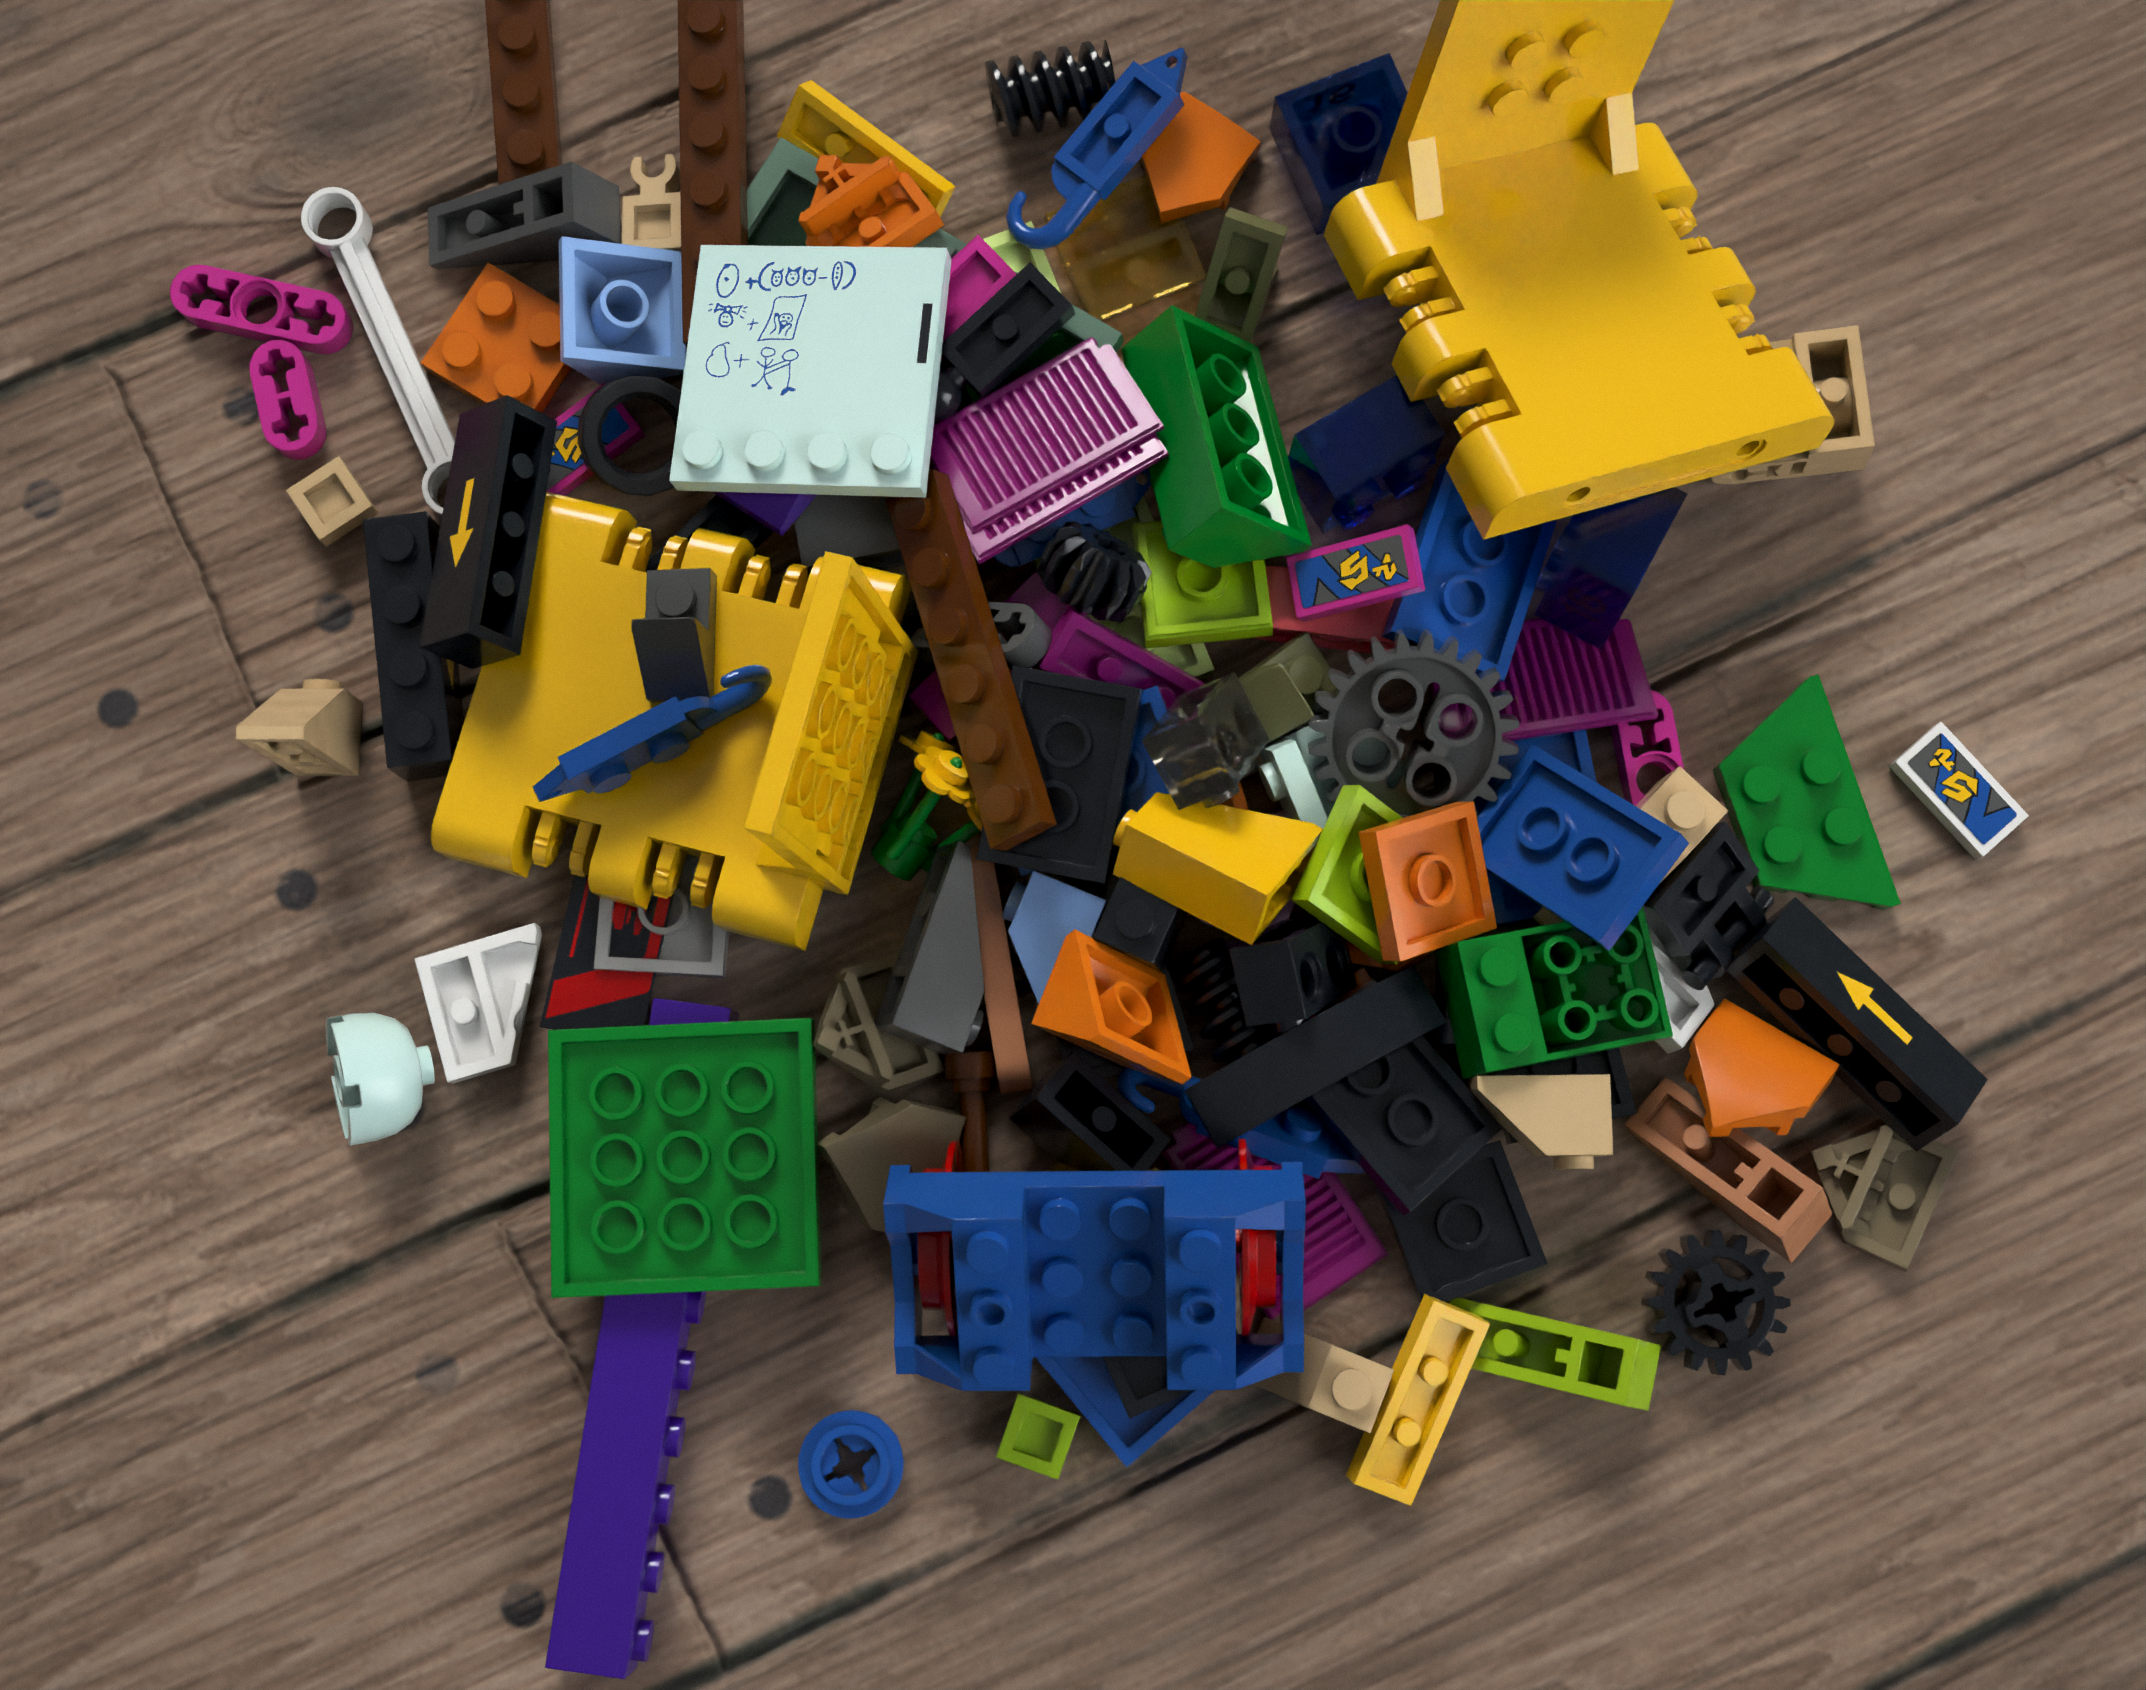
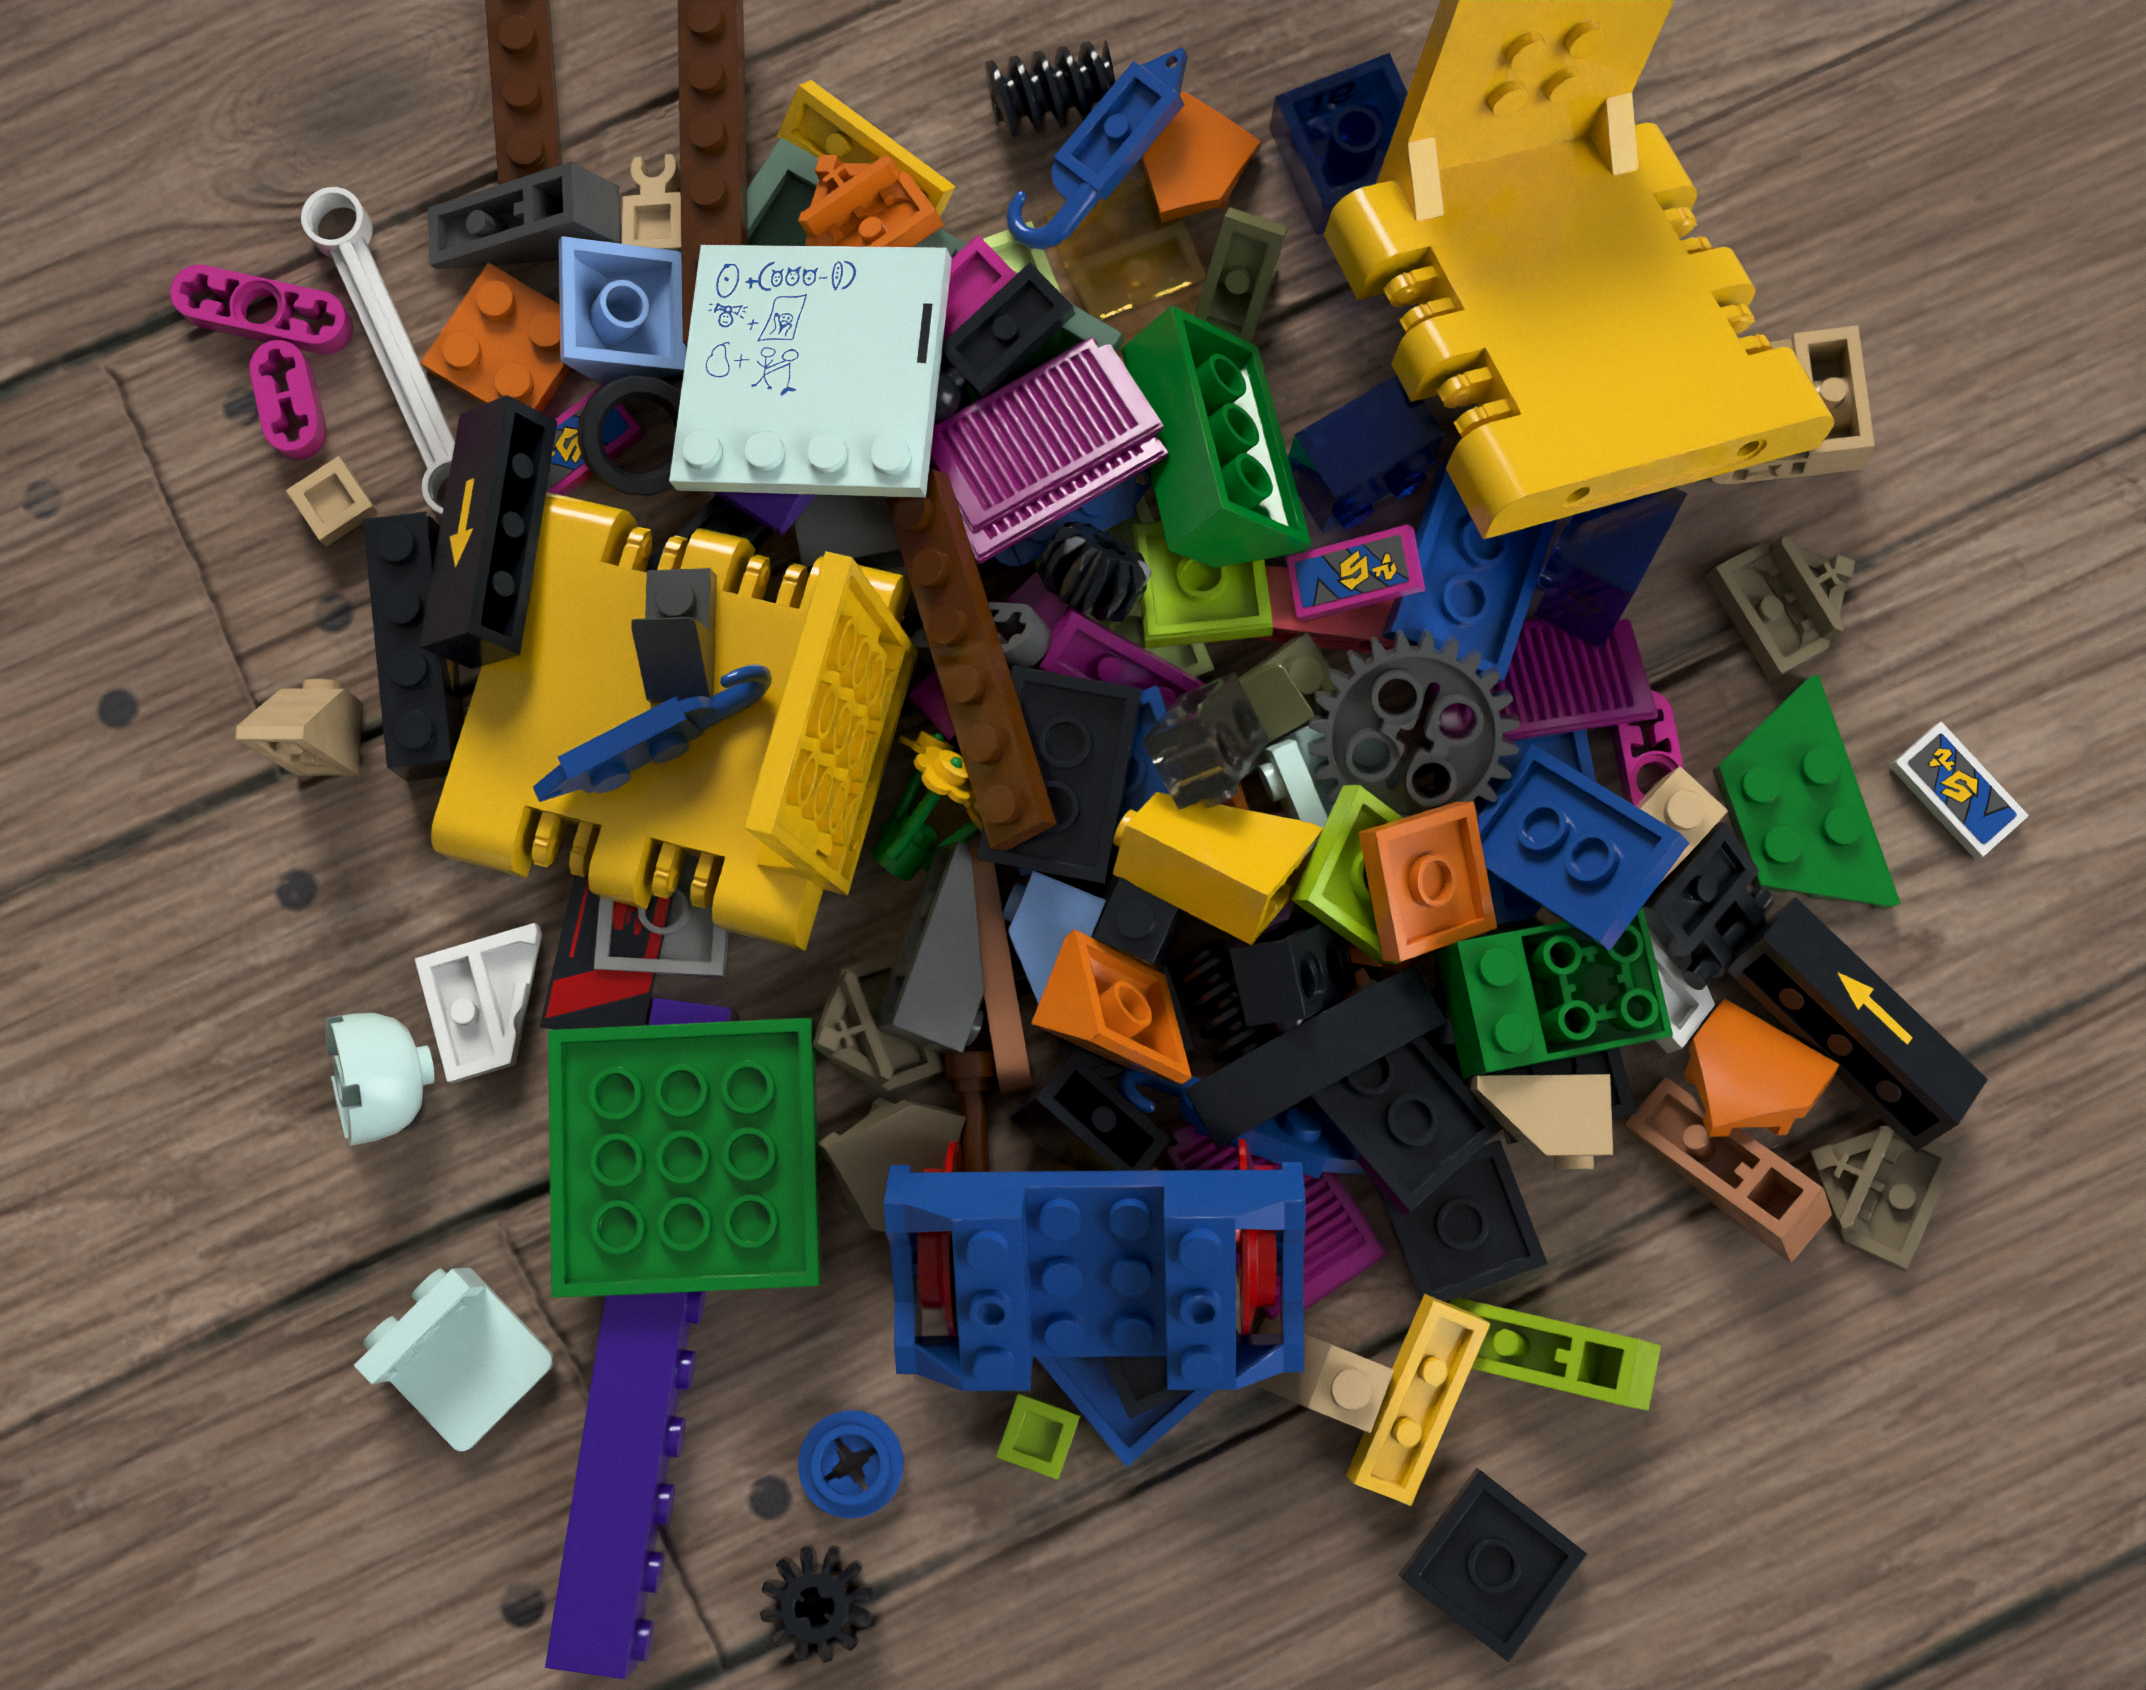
black gear [1641,1230,1791,1375] -> none
none -> light aqua bracket [354,1268,555,1451]
none -> black gear [760,1544,874,1663]
none -> black plate [1398,1468,1587,1663]
none -> dark tan slope [1705,535,1855,681]

